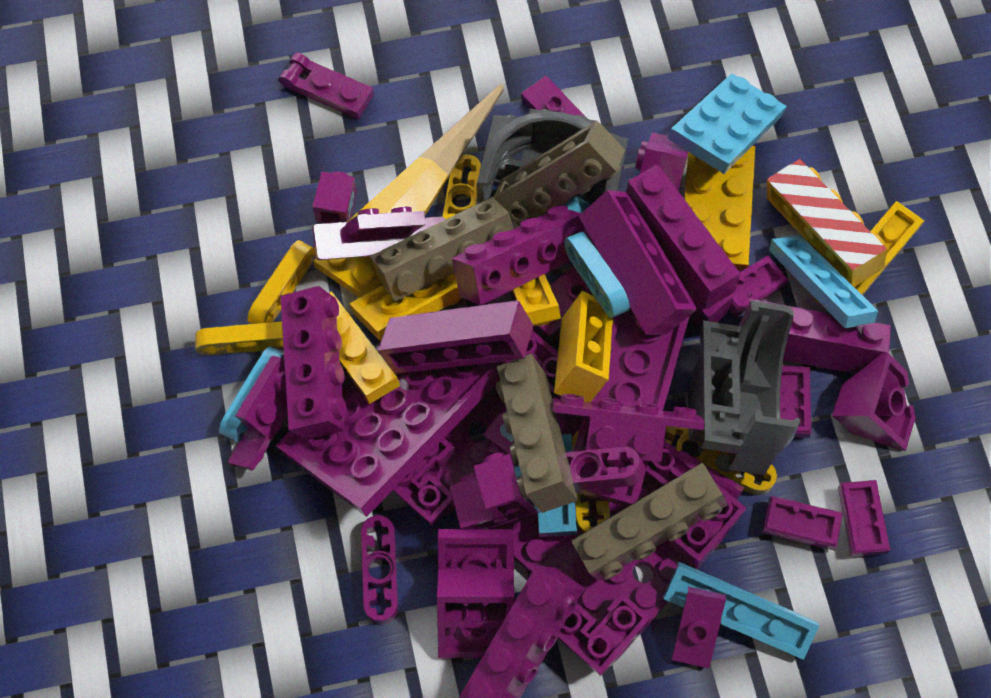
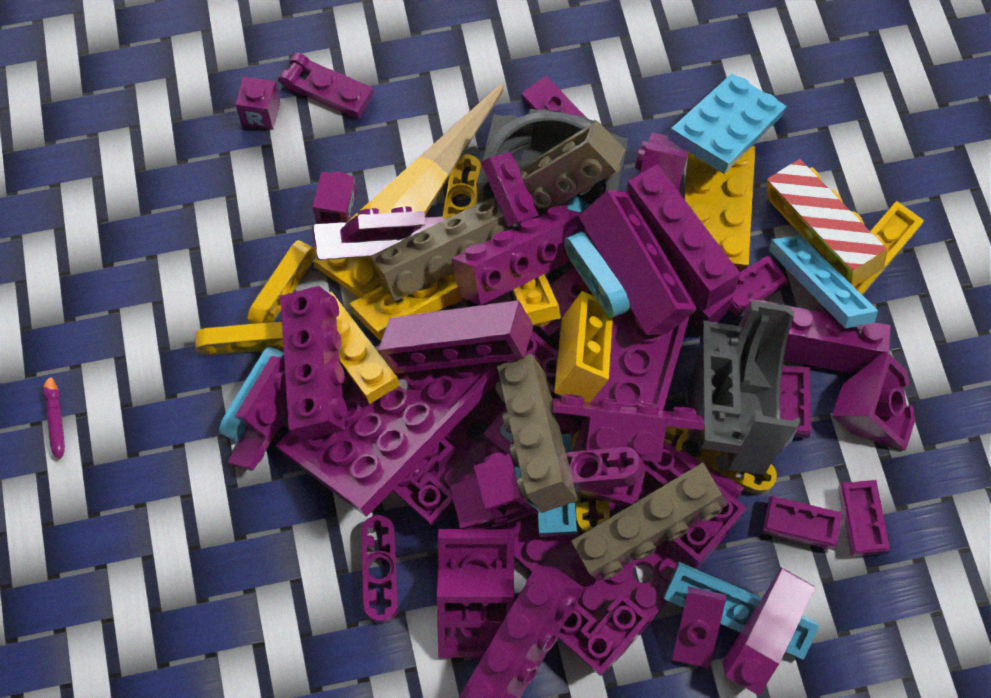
none -> magenta piece [43,378,65,460]
none -> magenta brick [235,77,280,130]
none -> magenta plate [480,152,538,227]
none -> slope [722,567,815,696]

